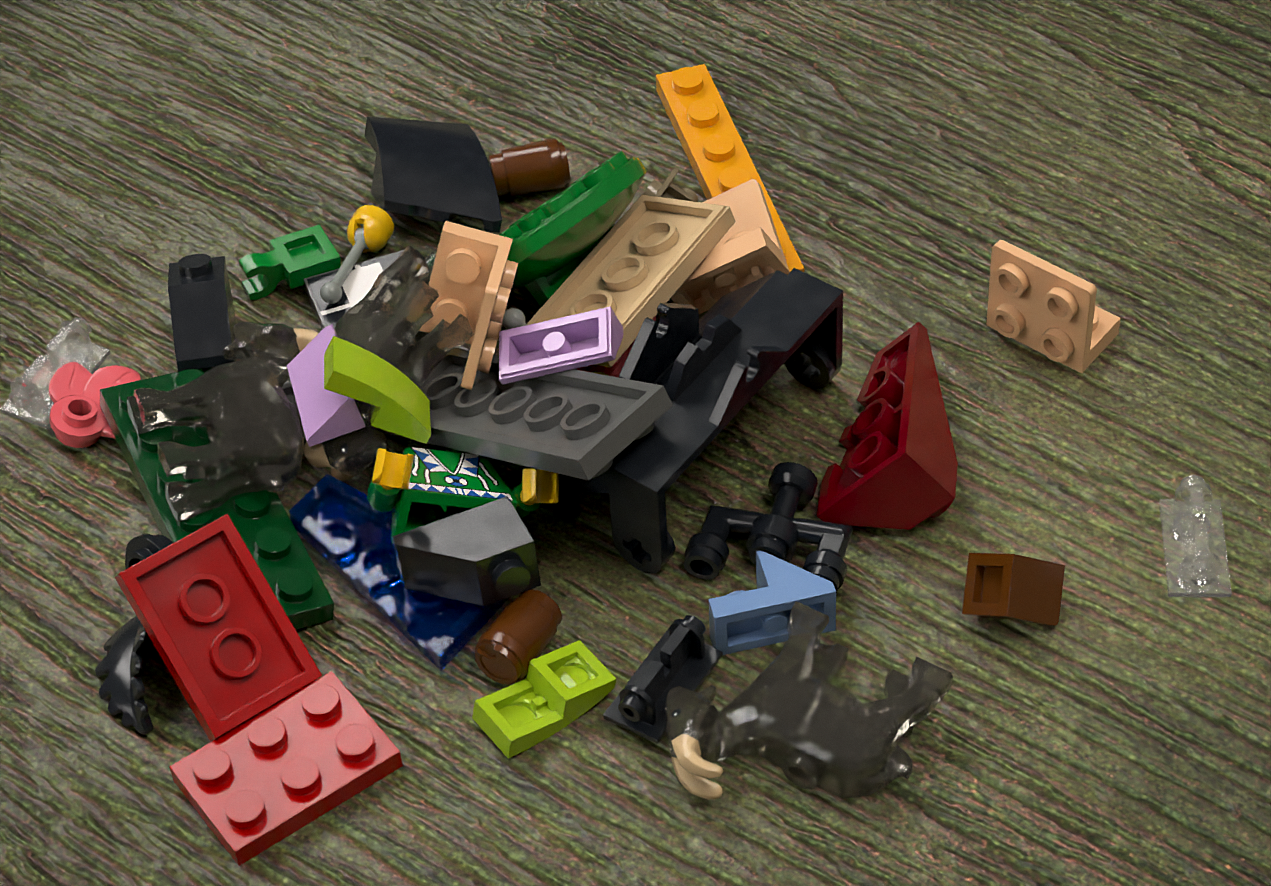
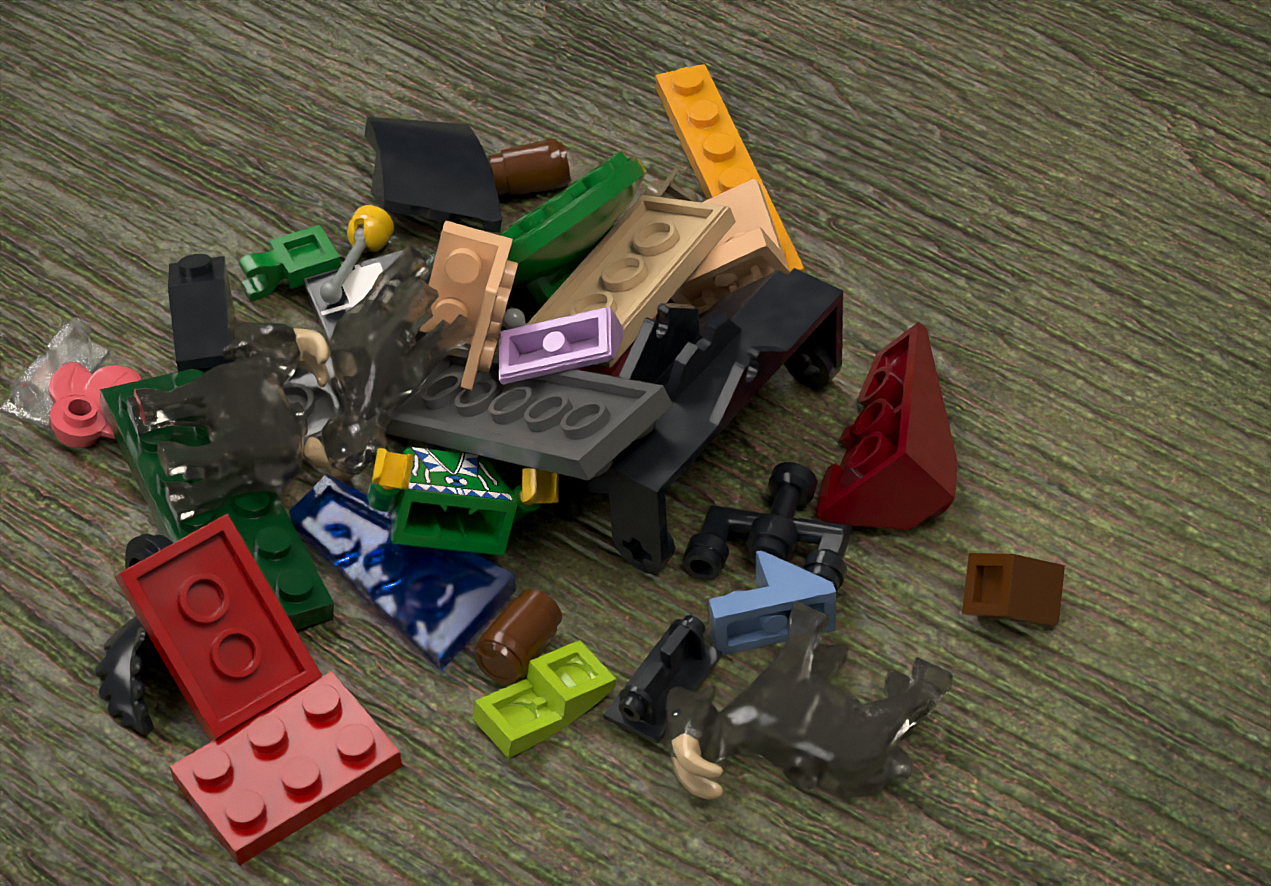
lavender slope [287,324,366,447] -> none
lime slope [324,336,431,444] -> none
black slope [392,496,541,606] -> none
light nougat bracket [986,240,1121,373] -> none
clear hinge [1159,475,1232,597] -> none

